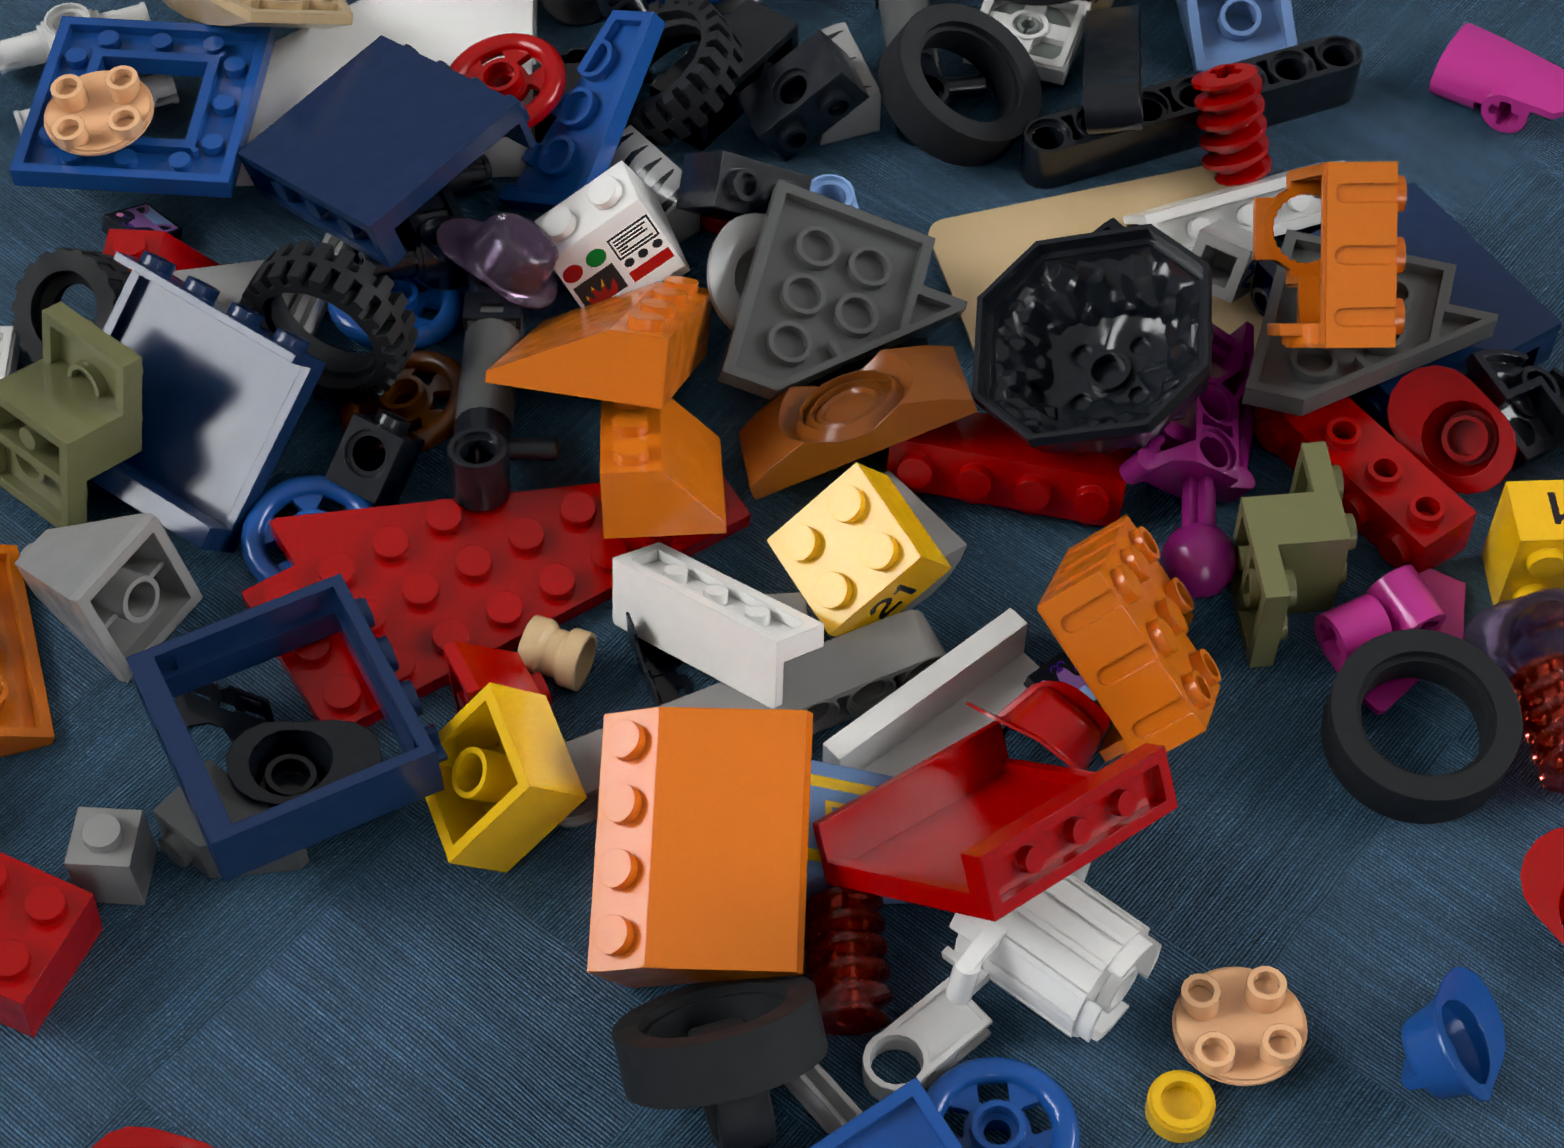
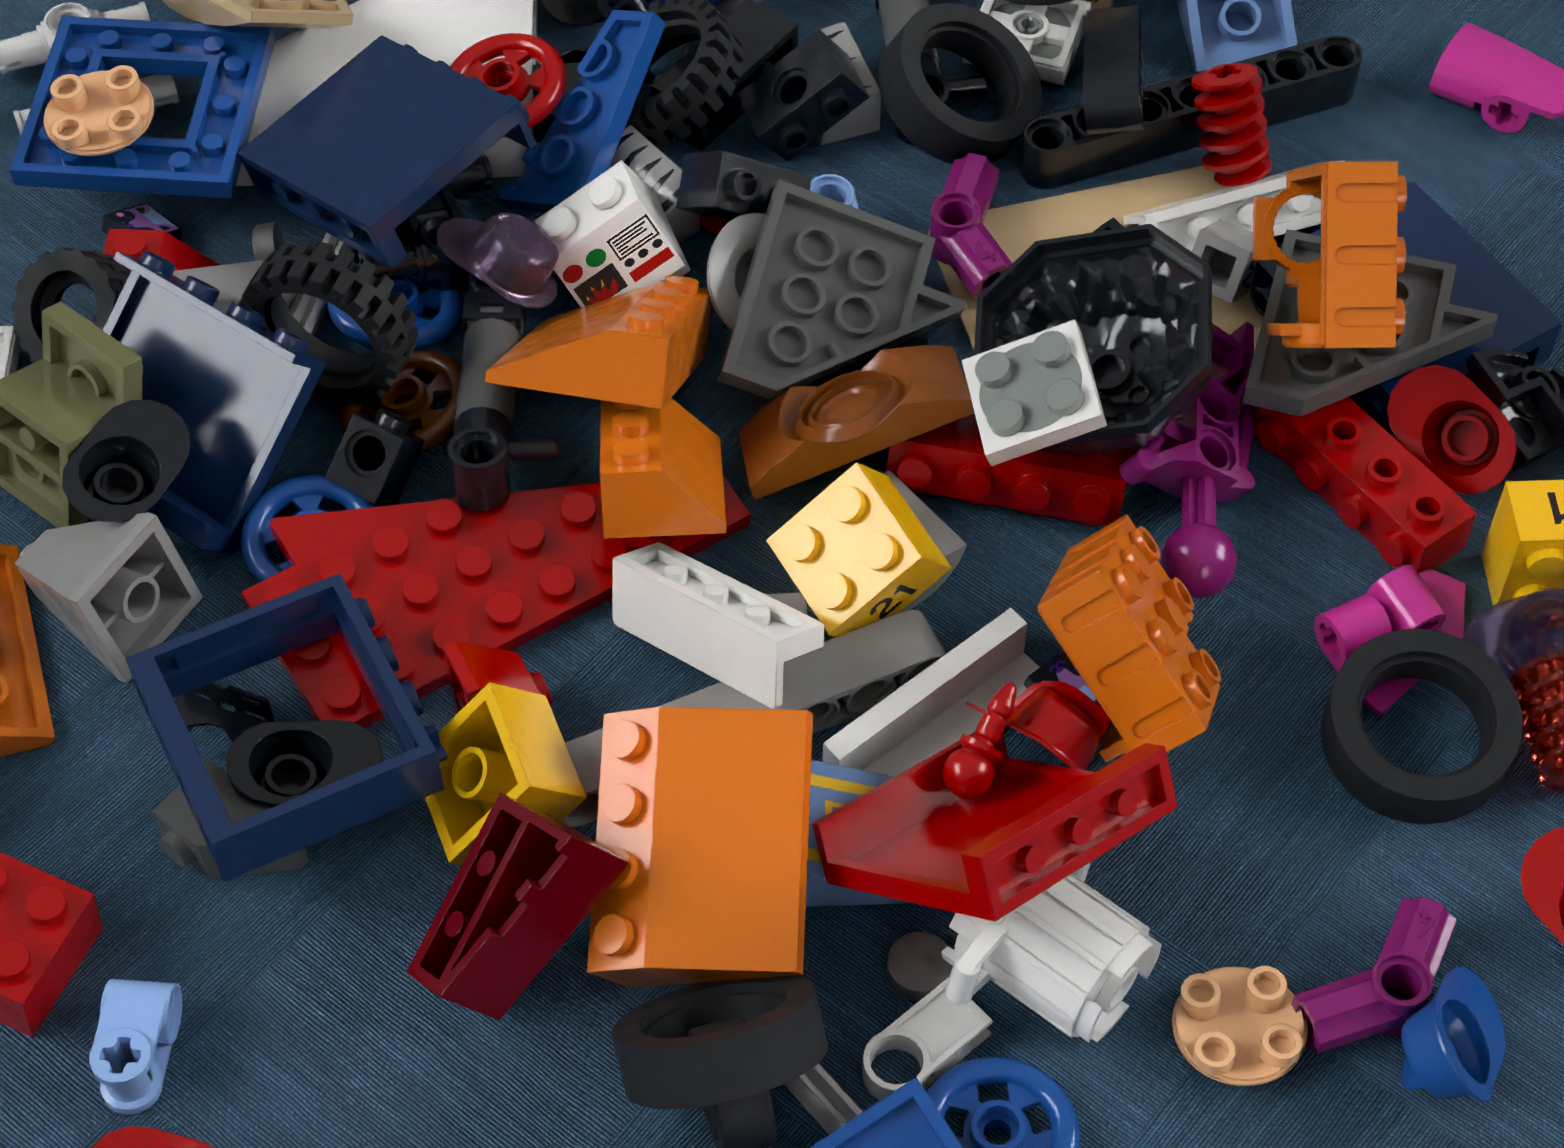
light grey brick [64,807,157,905] -> none
tan wheel [517,615,597,692] -> none
black piece [626,612,694,707] -> none
clear red piece [804,886,892,1036] -> none
yellow tile [1145,1070,1216,1143] -> none
olive bracket [1229,441,1357,668] -> none
none -> black piece [62,400,190,523]
none -> light blue piece [89,979,183,1115]
none -> flat silver tile [252,222,285,261]
none -> dark red wedge [406,792,629,1020]
none -> flat silver tile [887,932,953,1002]
none -> magenta piece [930,153,1012,298]
none -> red bar [942,682,1017,799]
none -> light grey piece [962,319,1107,466]
none -> magenta piece [1291,896,1457,1054]

